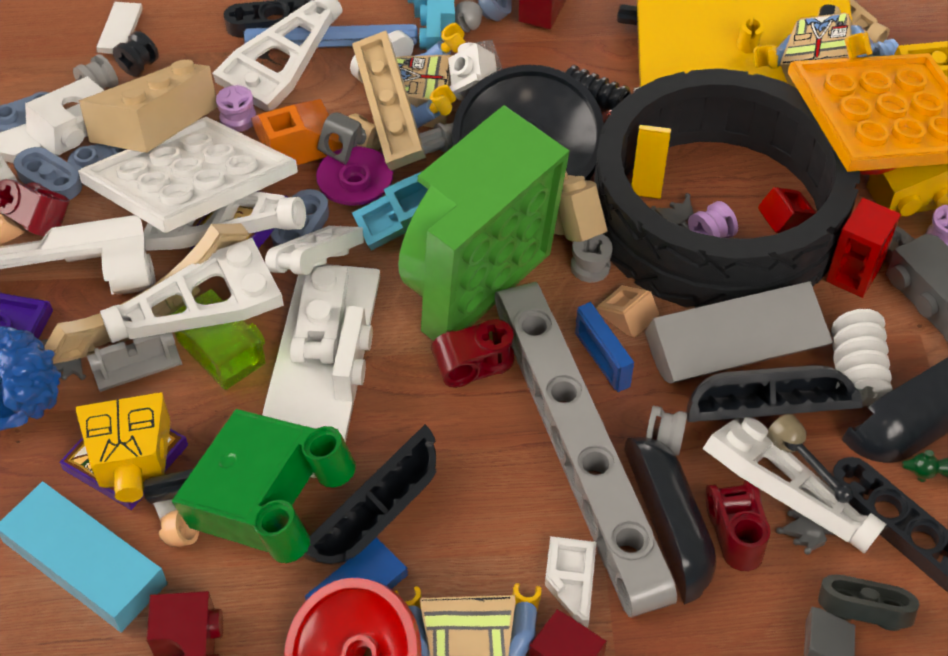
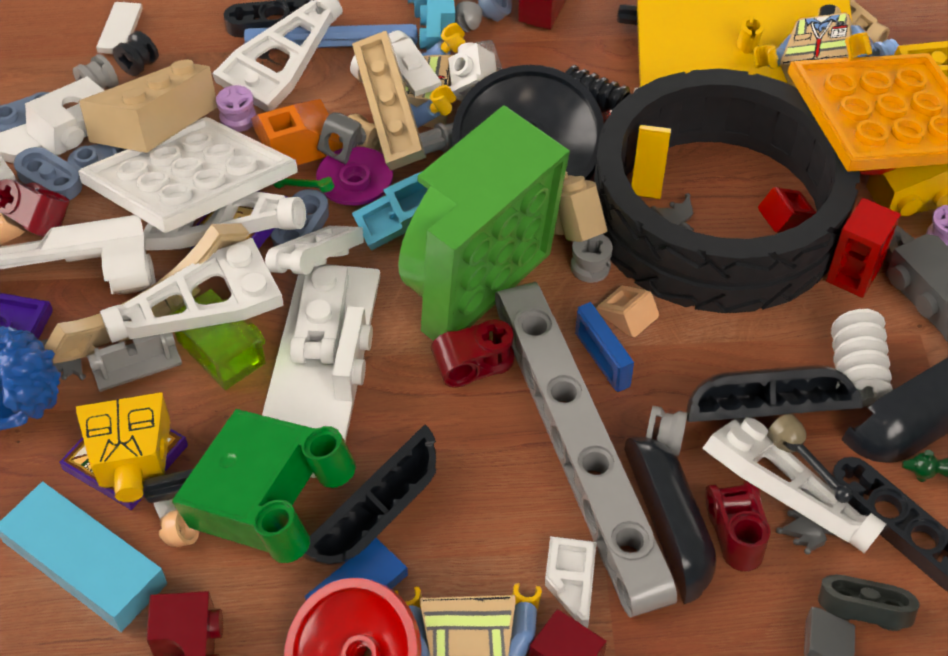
light grey brick [645,281,833,383] -> none
lavender wheel [688,201,738,238] -> none
none -> green hinge [272,177,335,193]
none -> white piece [392,38,442,97]

